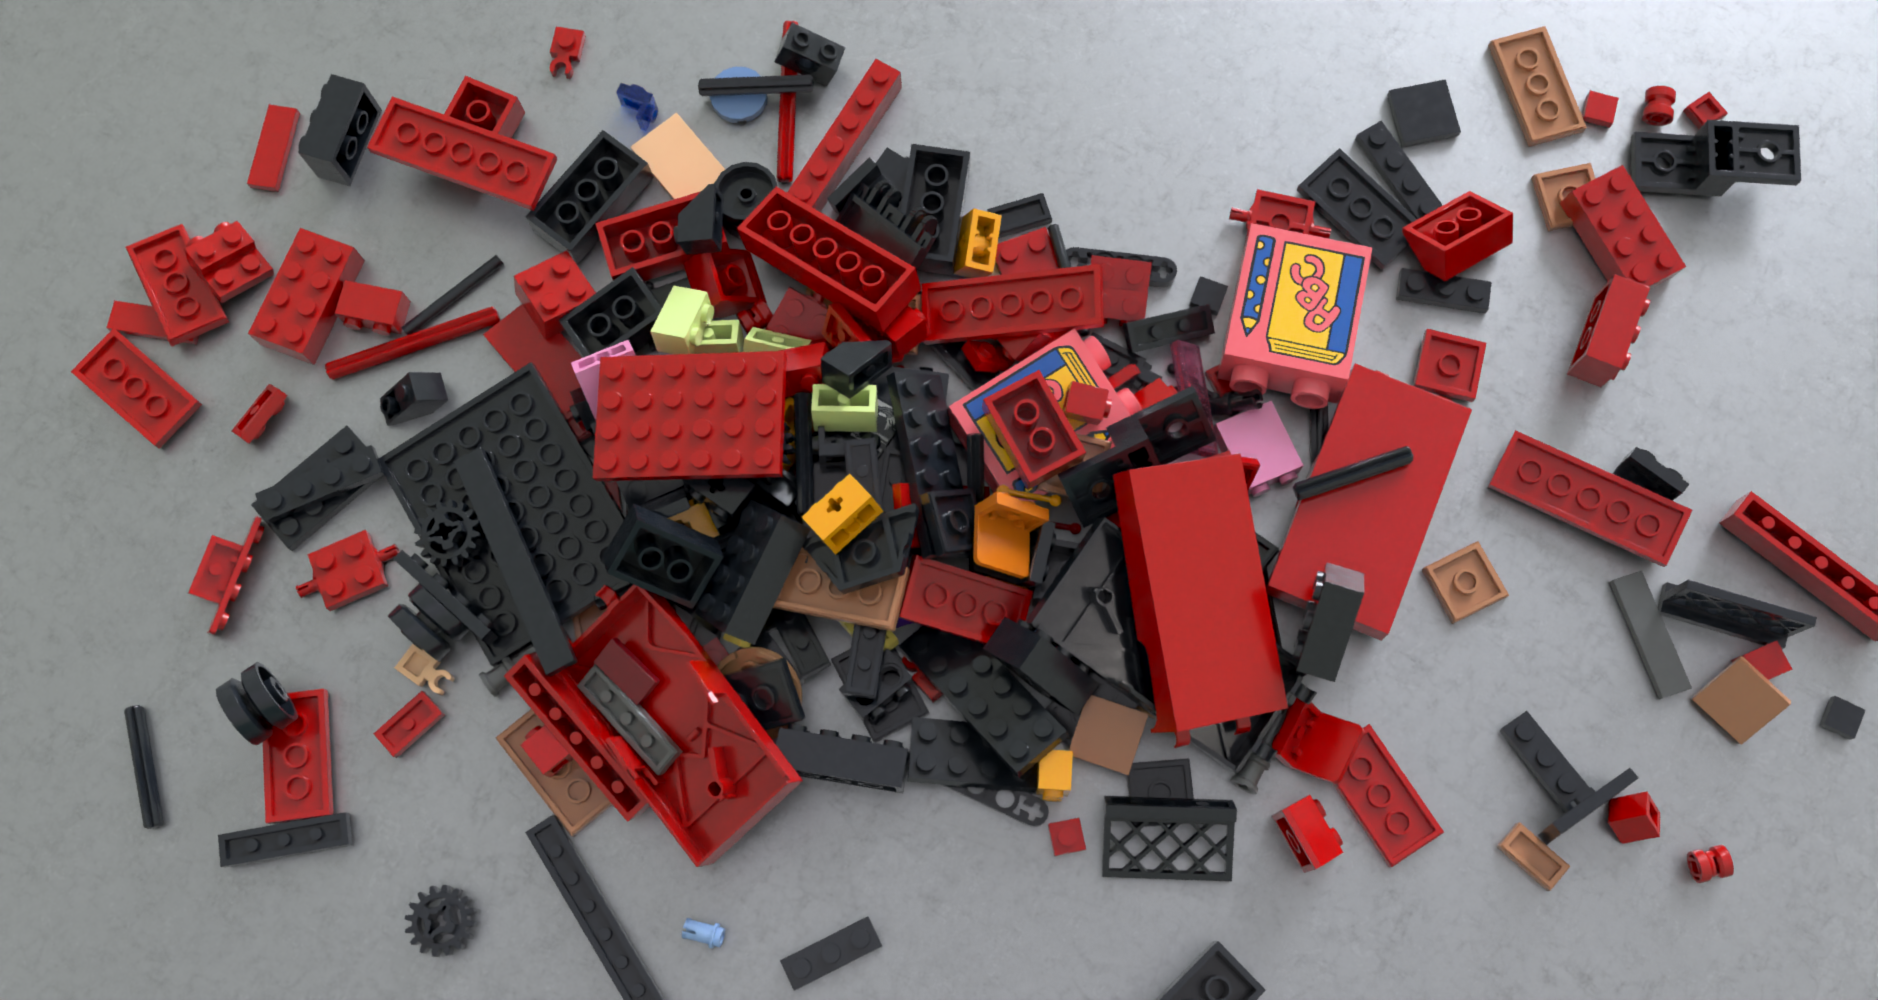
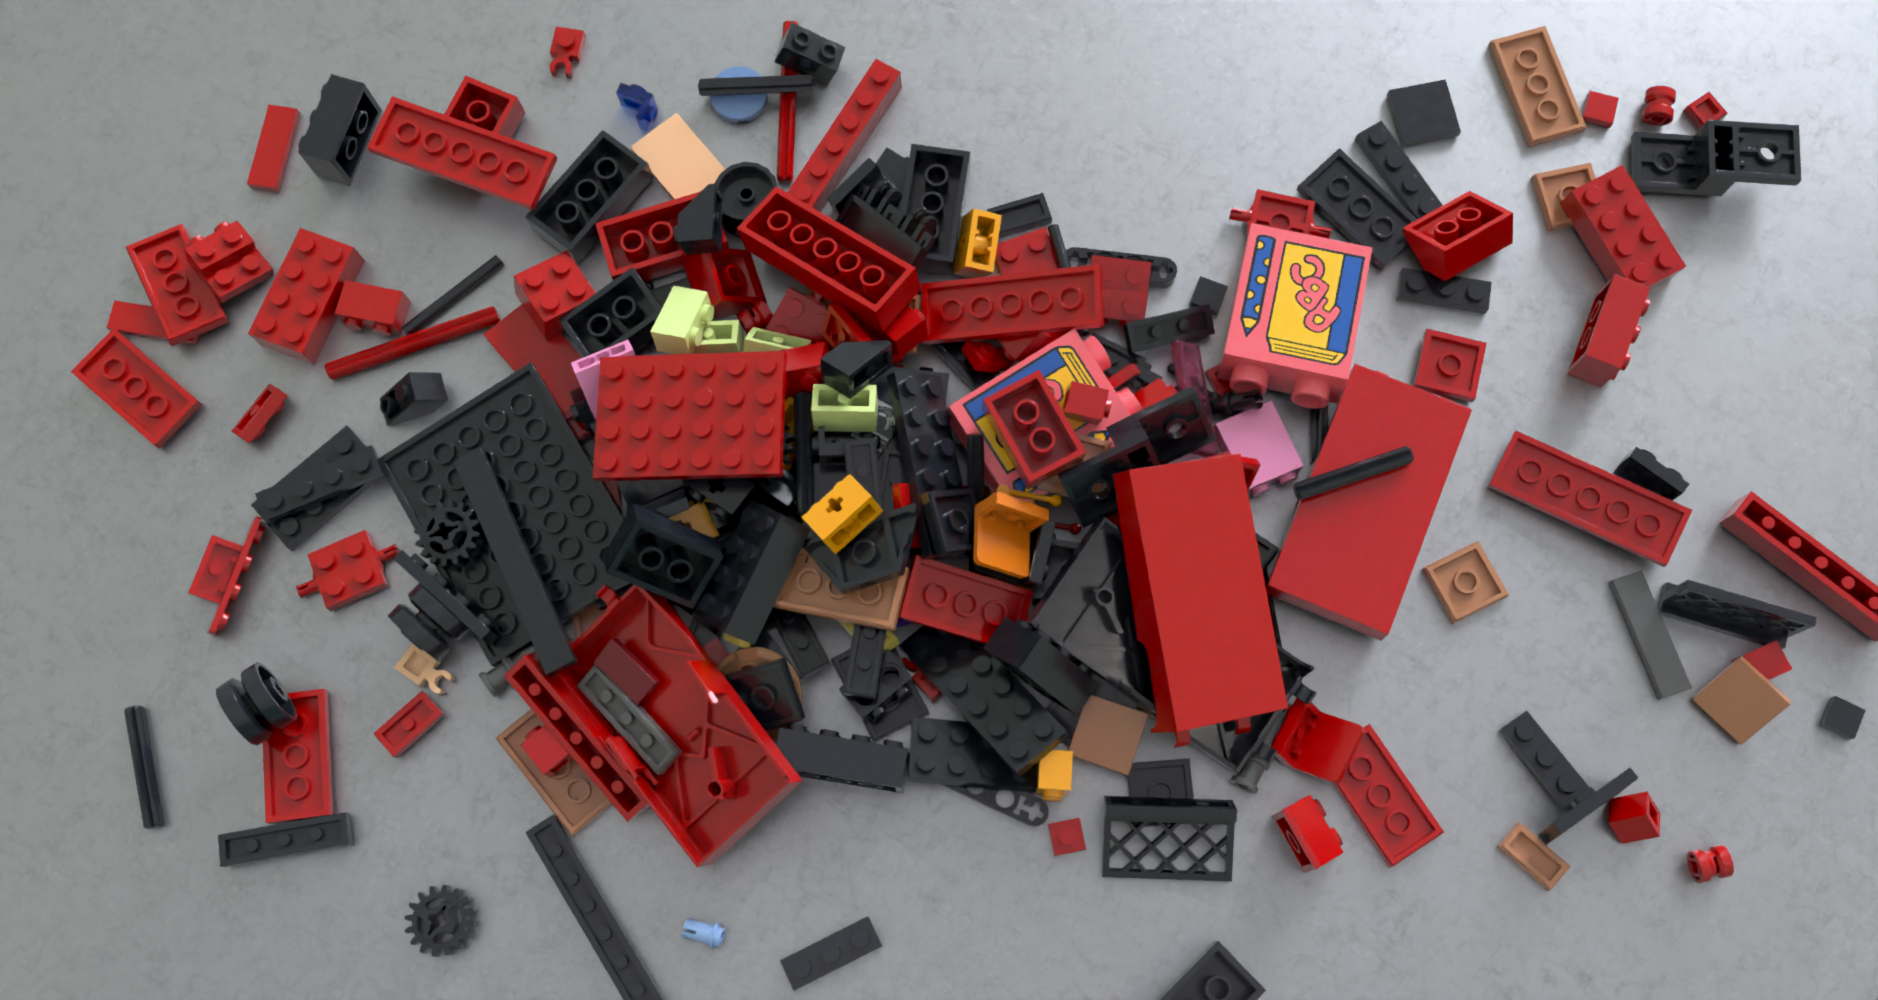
black brick [1292,562,1364,682] -> none

